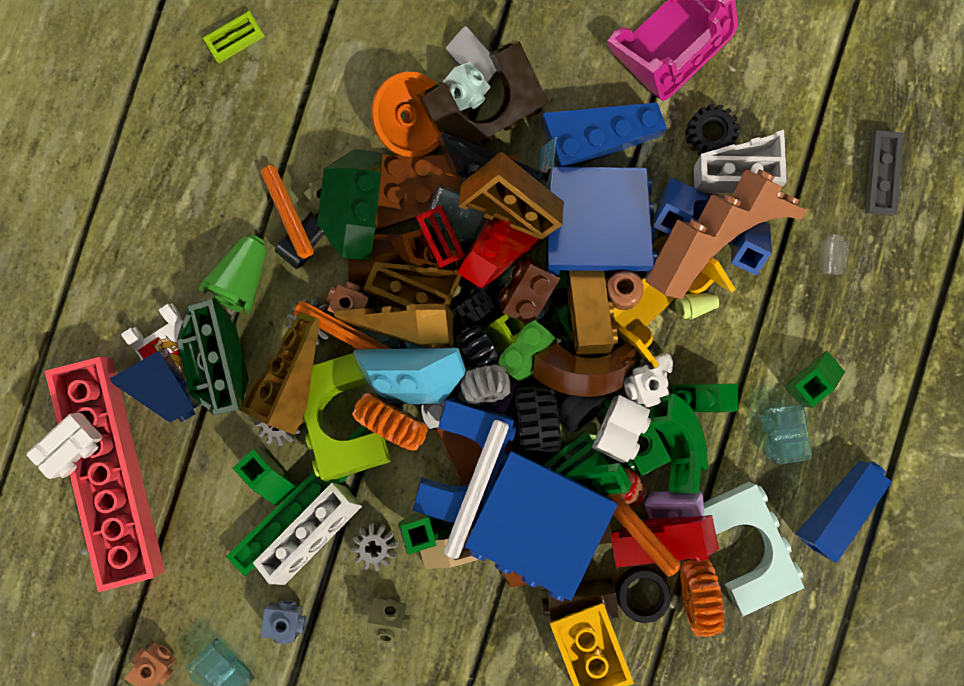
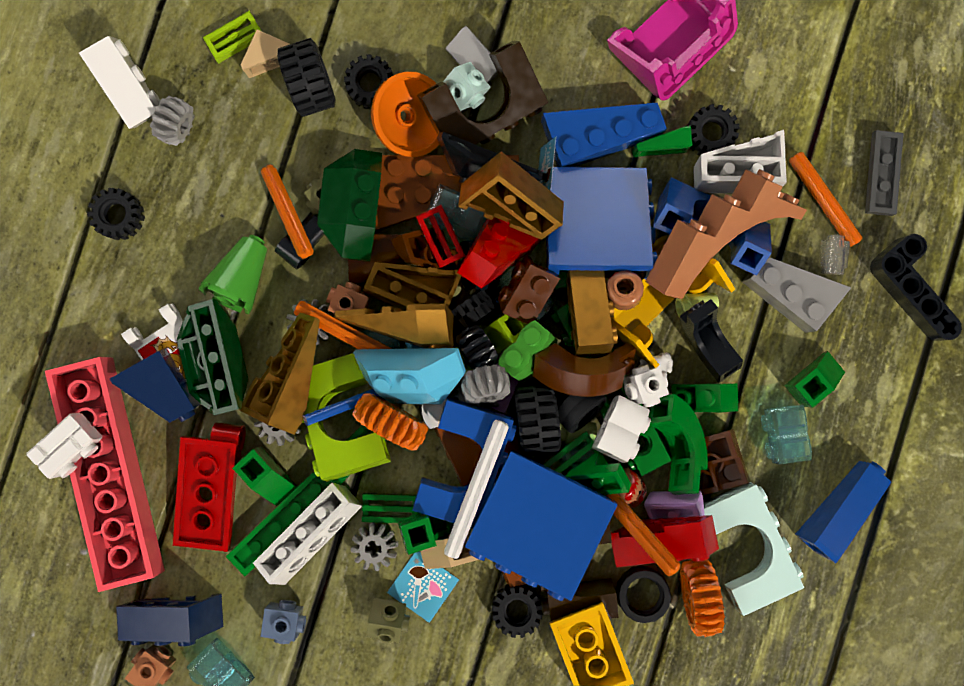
none -> white wedge [79,36,160,129]
none -> black tyre [87,188,145,240]
none -> dark blue wedge [116,594,224,646]
none -> light grey gear [150,96,195,146]
none -> red hinge [172,422,246,552]
none -> tan slope [241,30,289,78]
none -> black tyre [277,38,335,117]
none -> blue bar [303,389,381,426]
none -> black tyre [344,54,393,109]
none -> green tile [362,493,418,523]
none -> medium azure sticker [387,552,459,623]
none -> black tyre [492,584,543,638]
none -> green slope [632,125,692,157]
none -> black arch [680,299,743,383]
none -> reddish brown slope [699,429,750,495]
none -> light grey wedge [742,257,851,333]
none -> orange axle [789,152,862,247]
none -> black beam [870,234,962,341]

